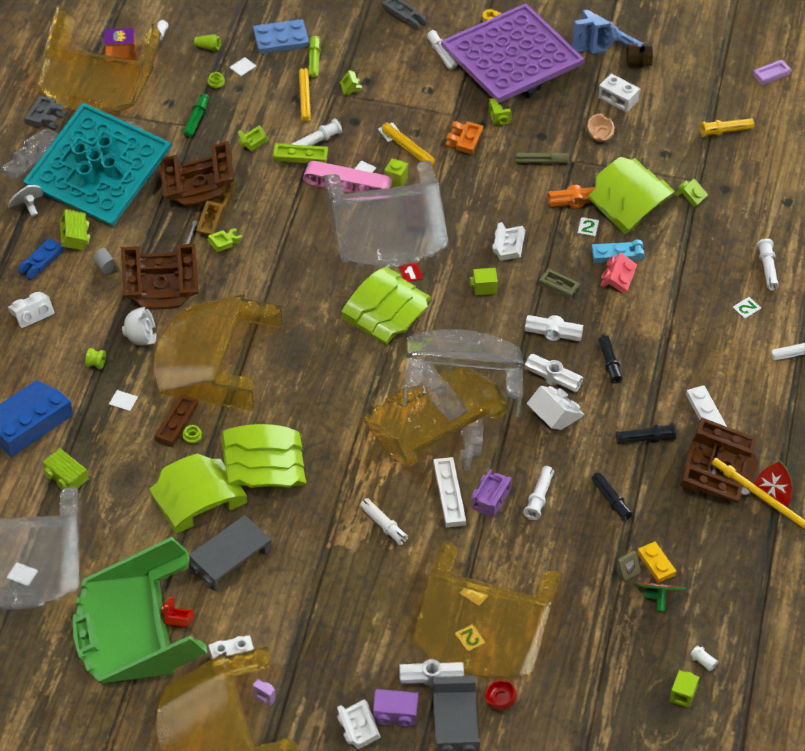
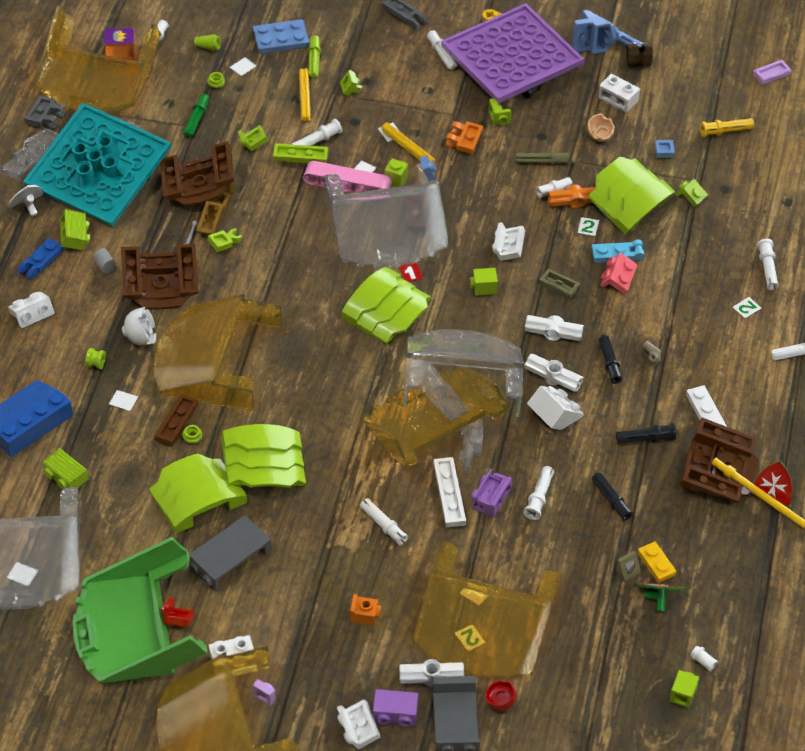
none -> orange brick [350,594,382,626]
none -> medium blue plate [420,155,436,182]
none -> white pin [536,177,572,198]
none -> dark tan arm [642,341,661,365]
none -> medium blue plate [655,140,675,158]

